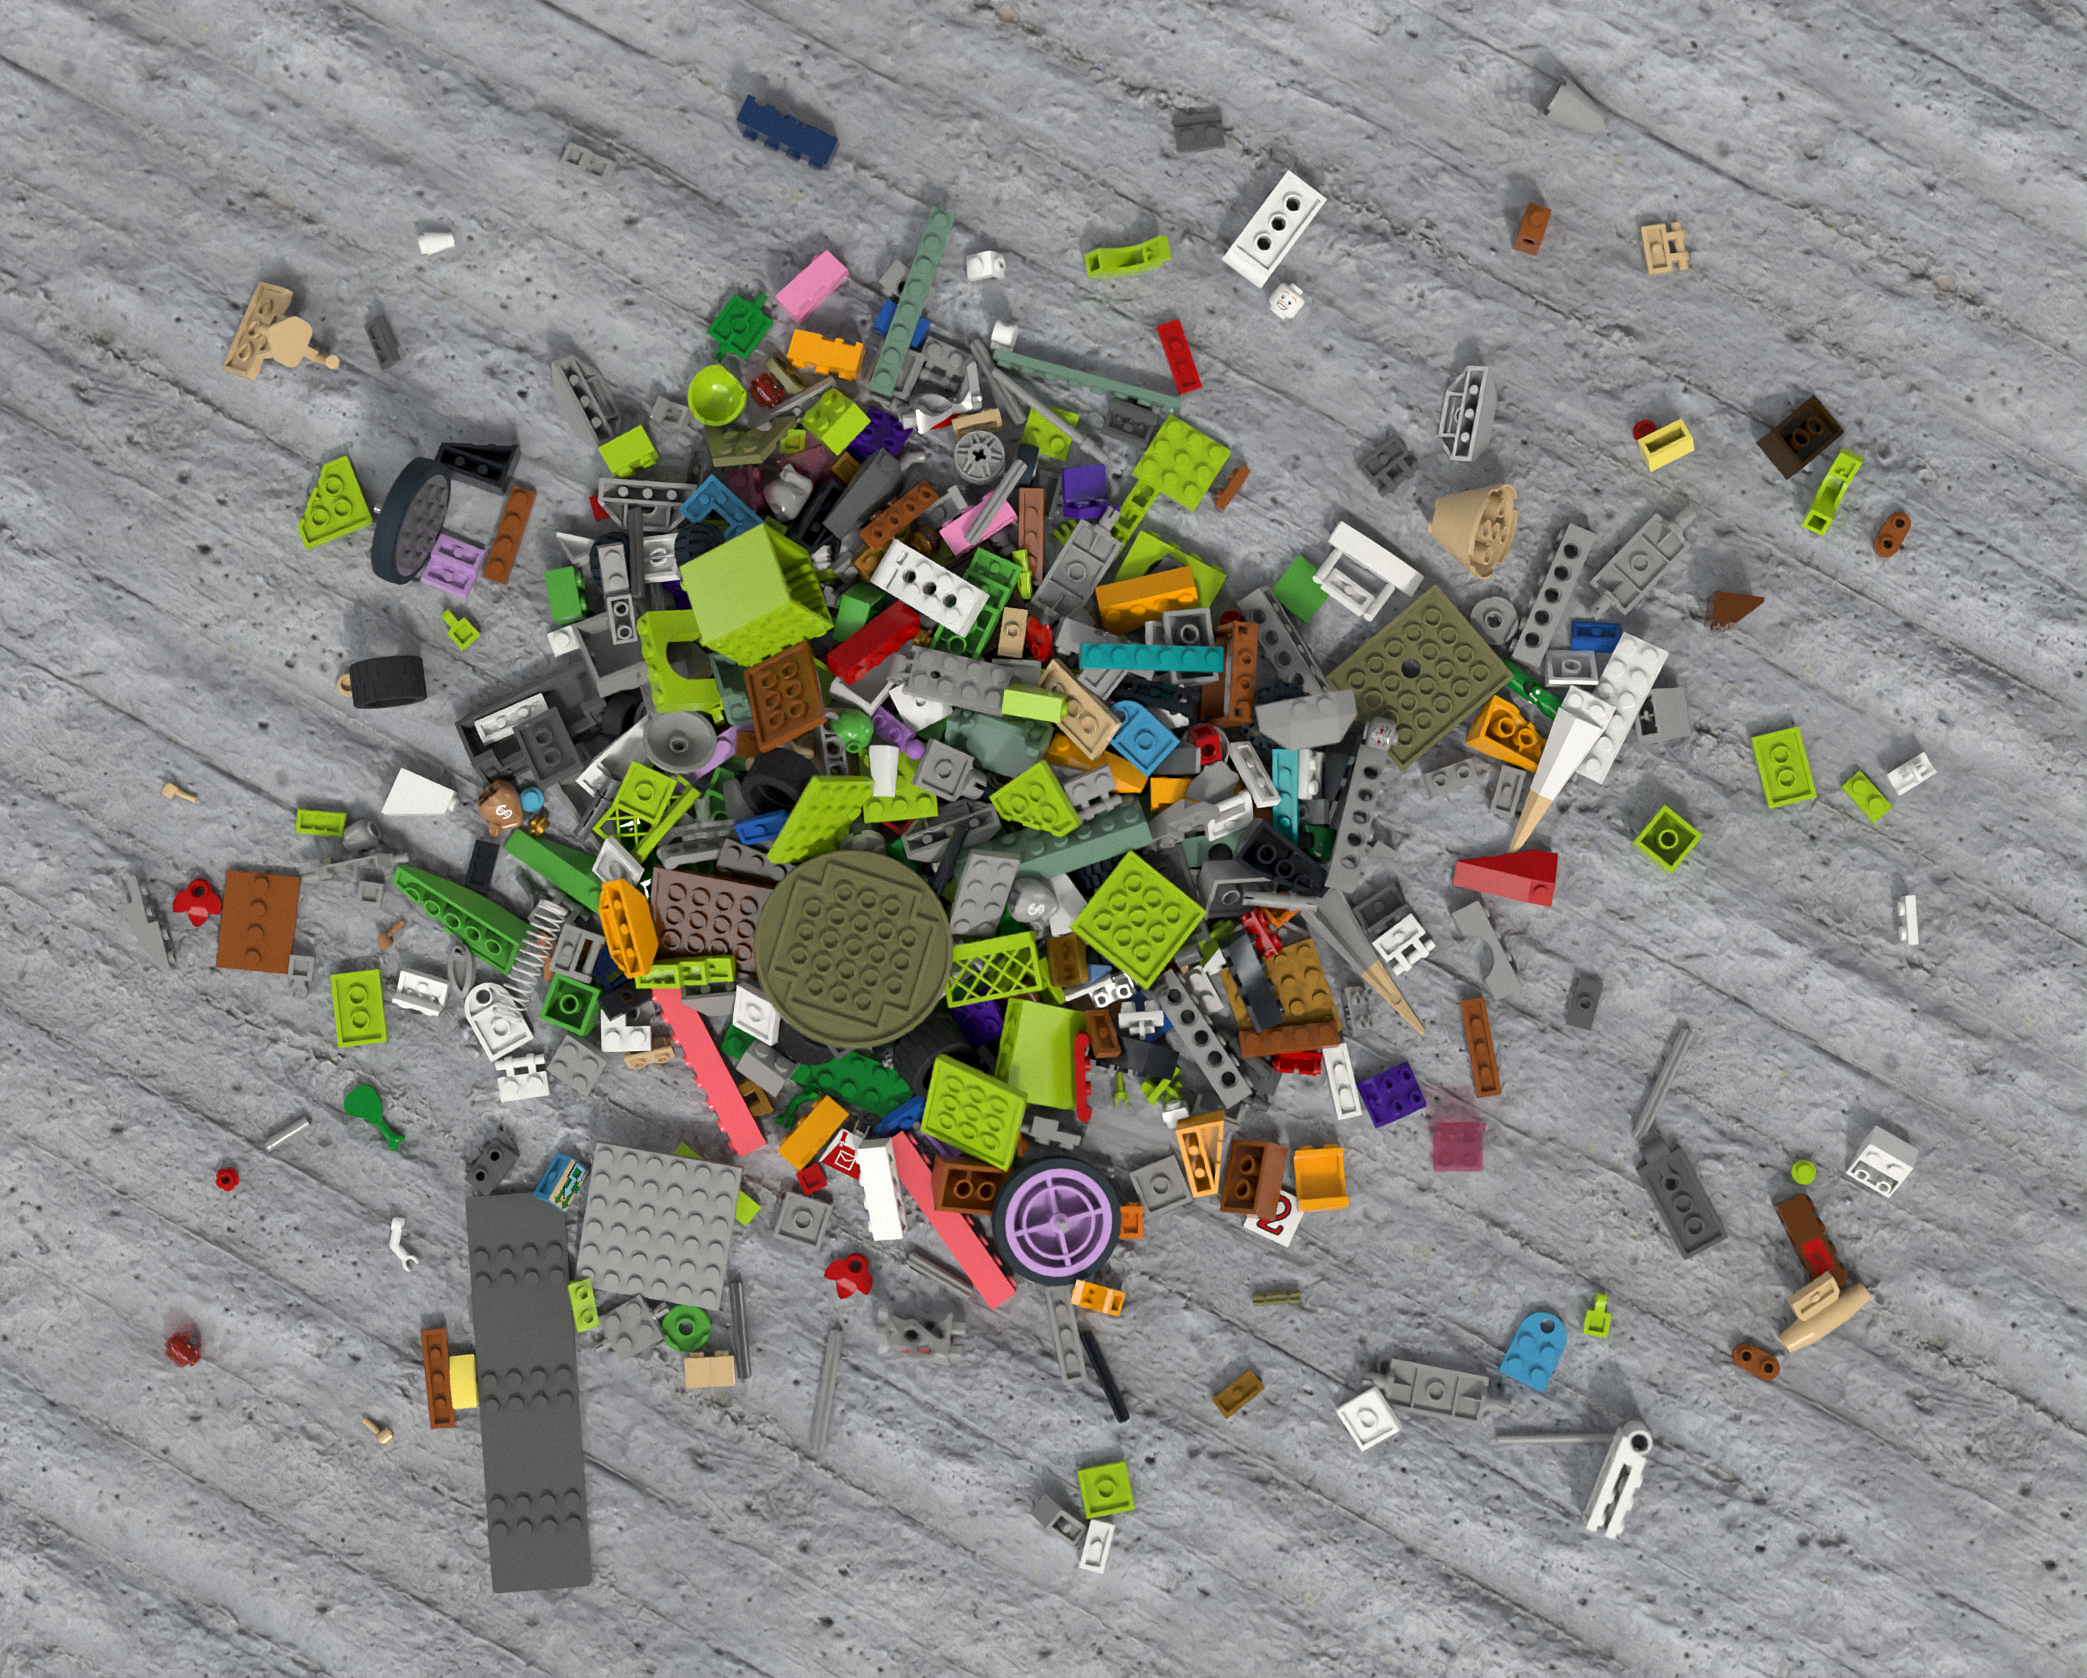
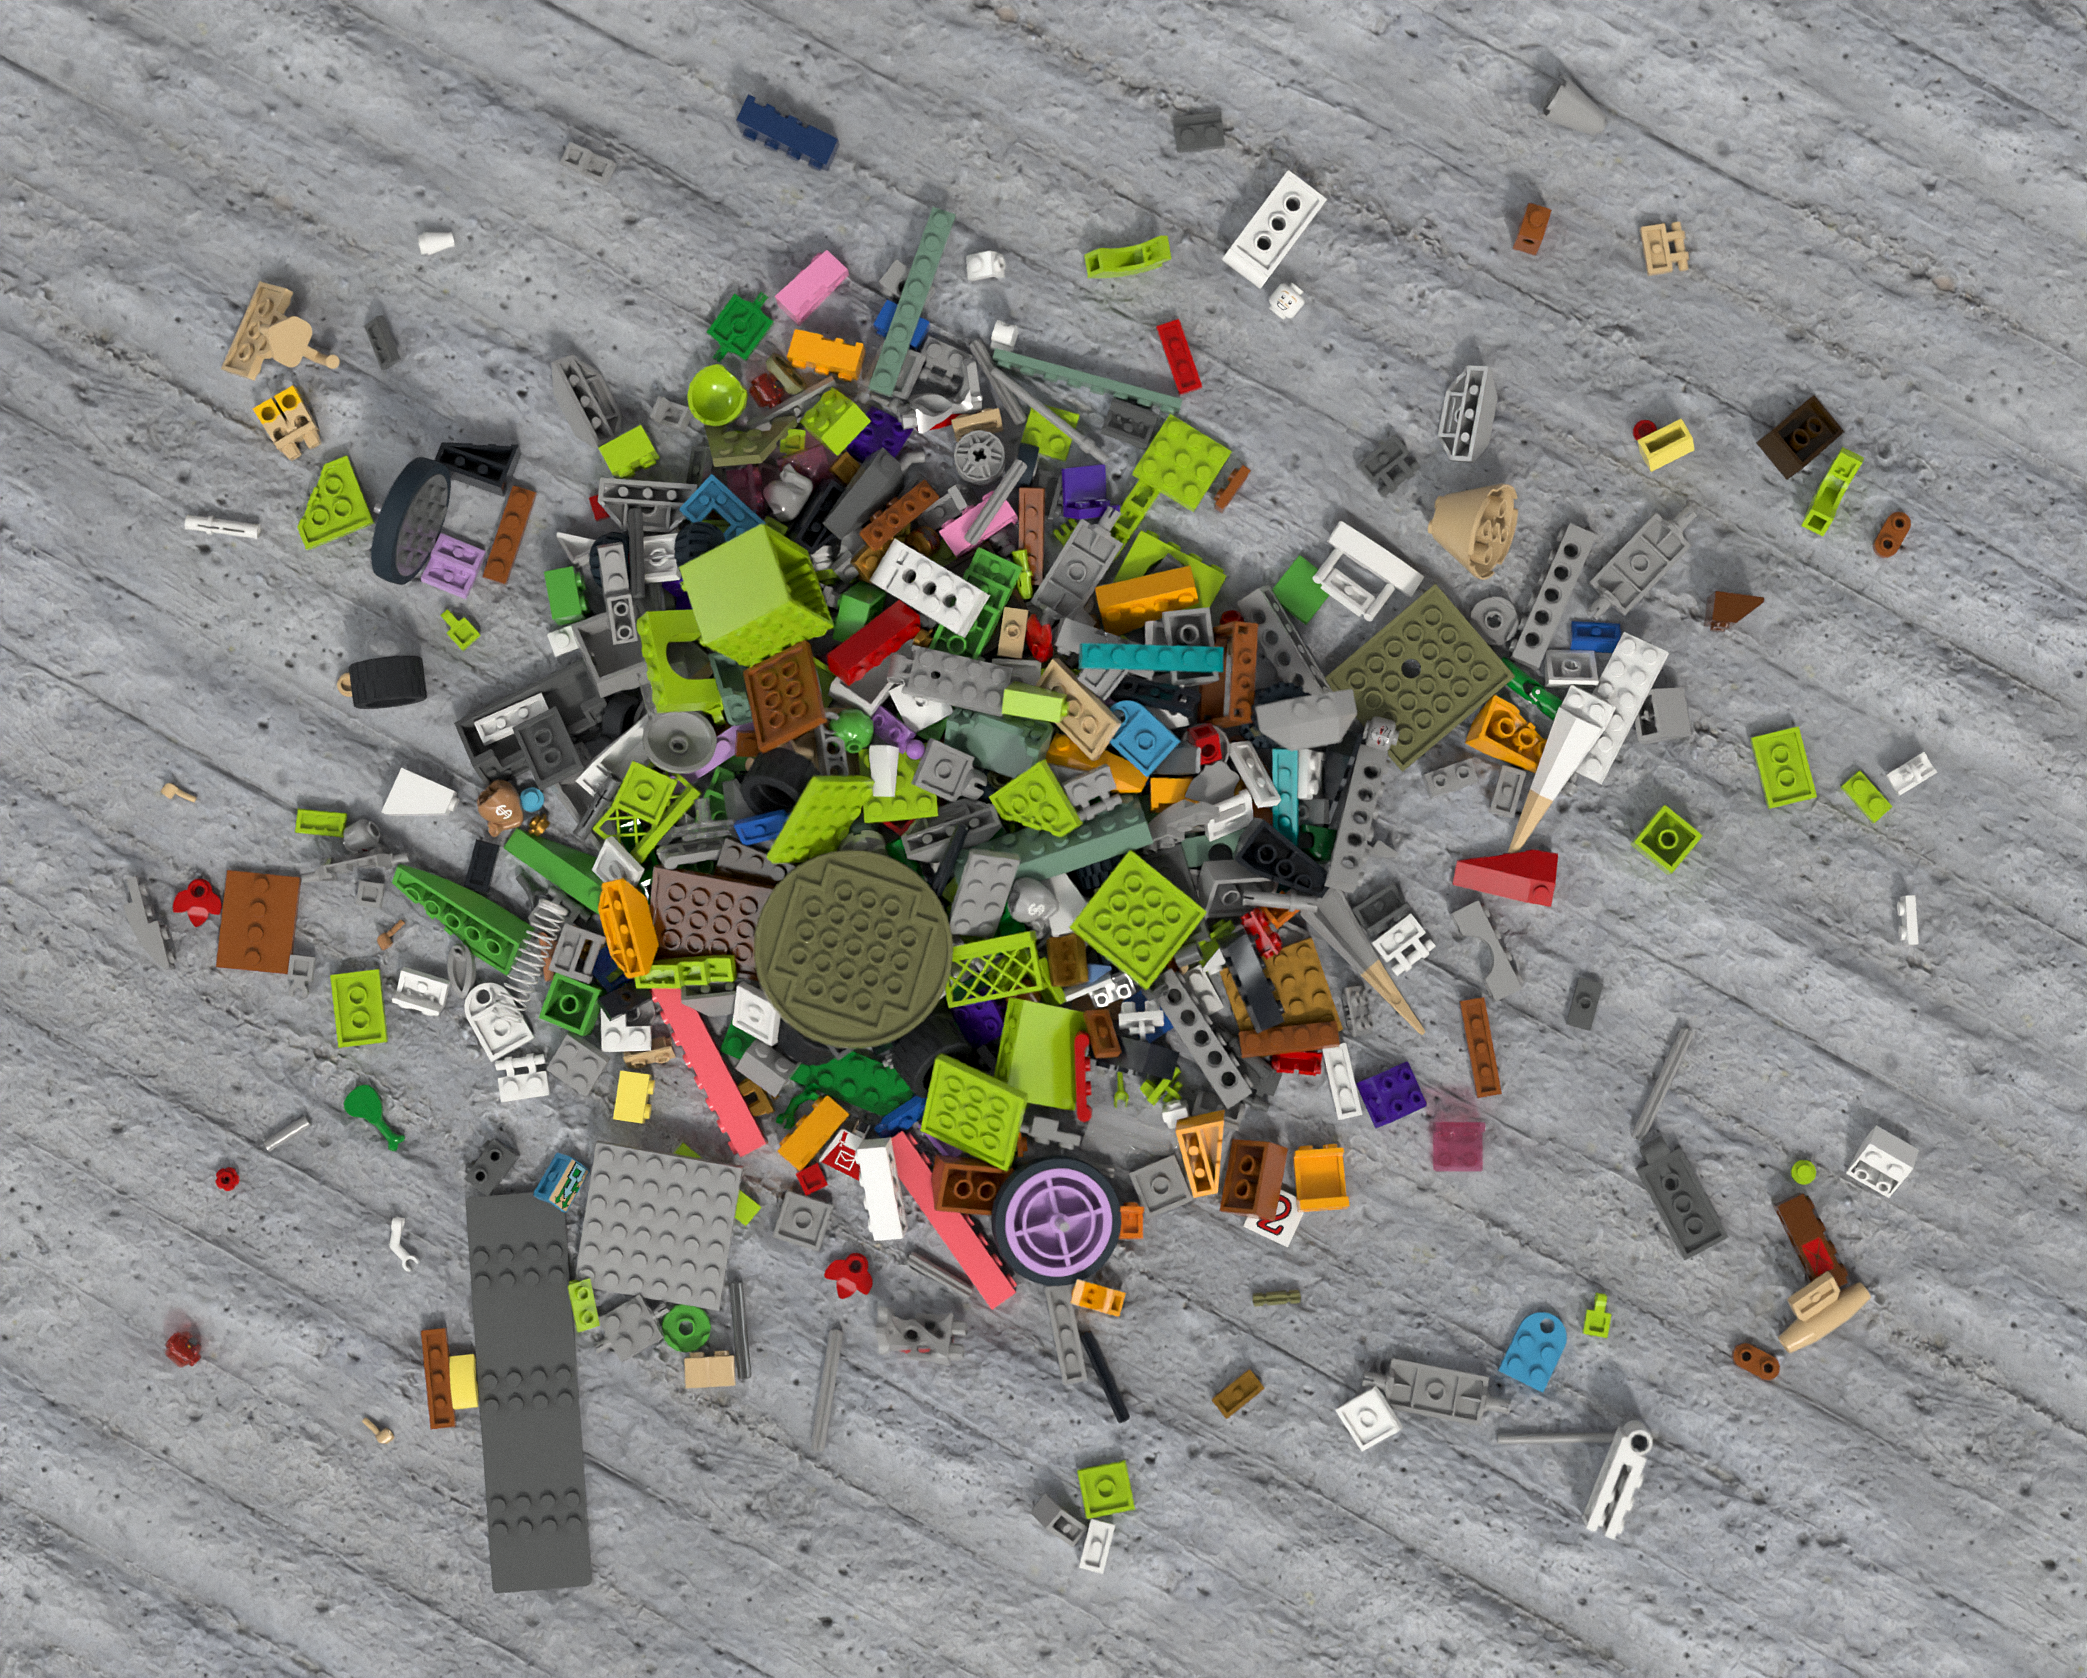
none -> white pin [185,514,261,539]
none -> tan hips [253,385,322,461]
none -> light yellow brick [613,1070,655,1123]

